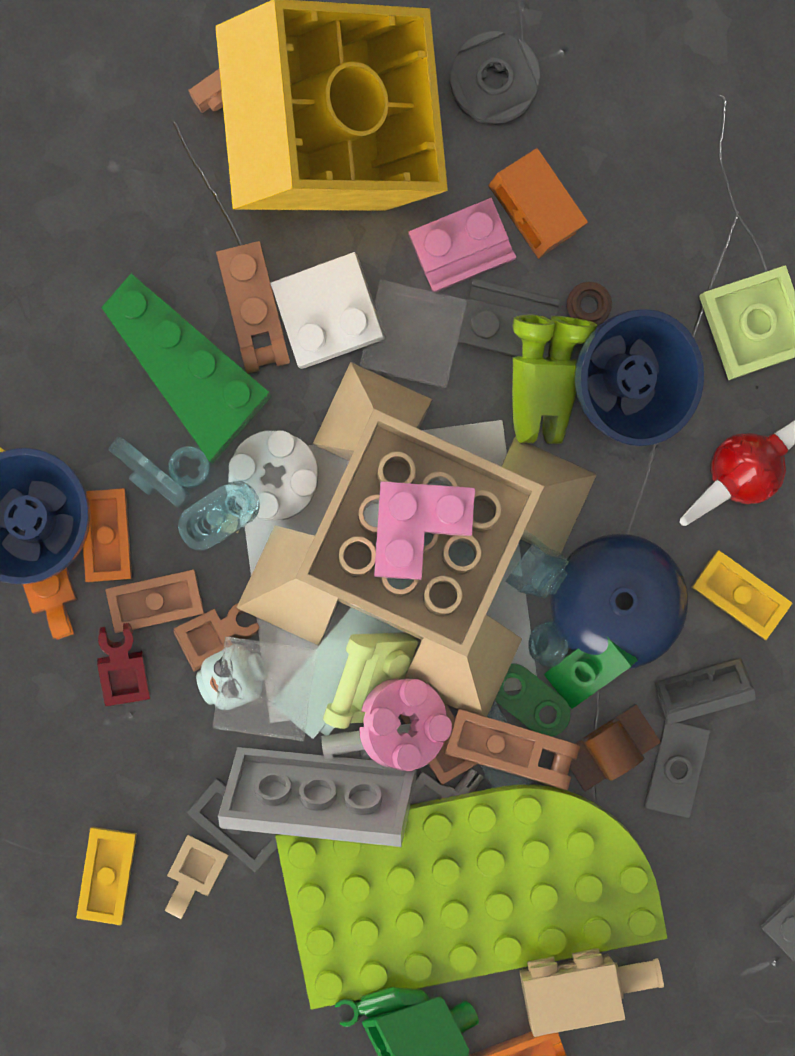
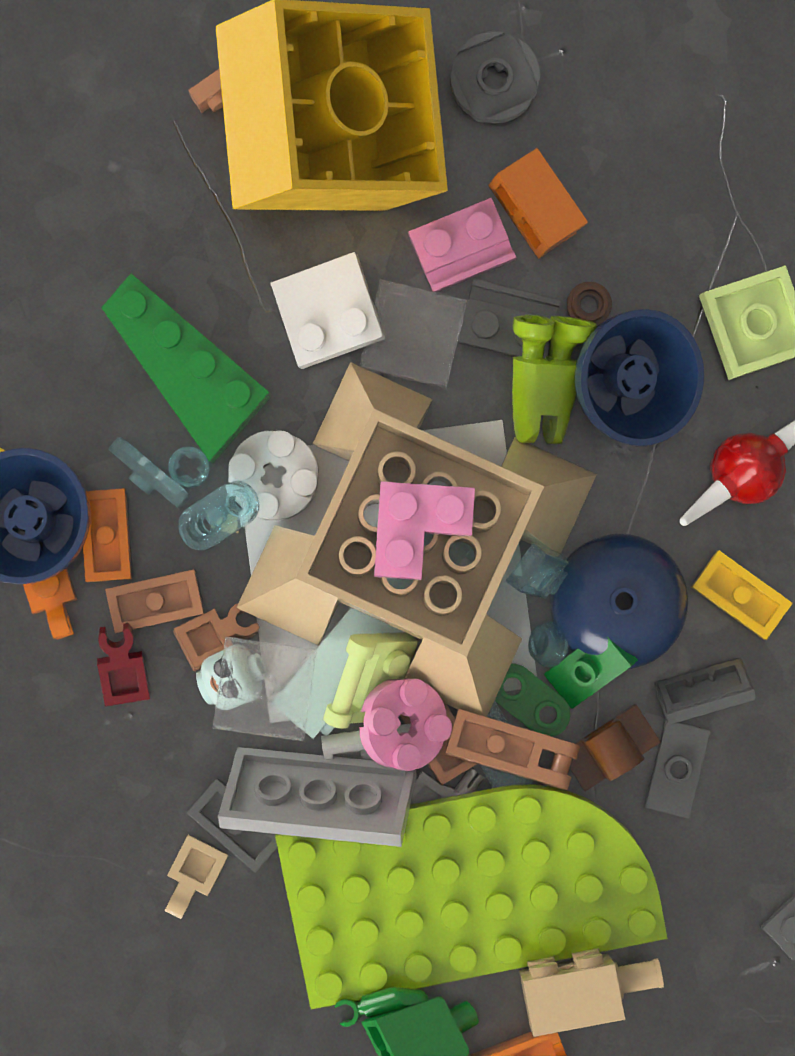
yellow plate [76,827,137,925] -> none
nougat plate [216,241,290,374] -> none

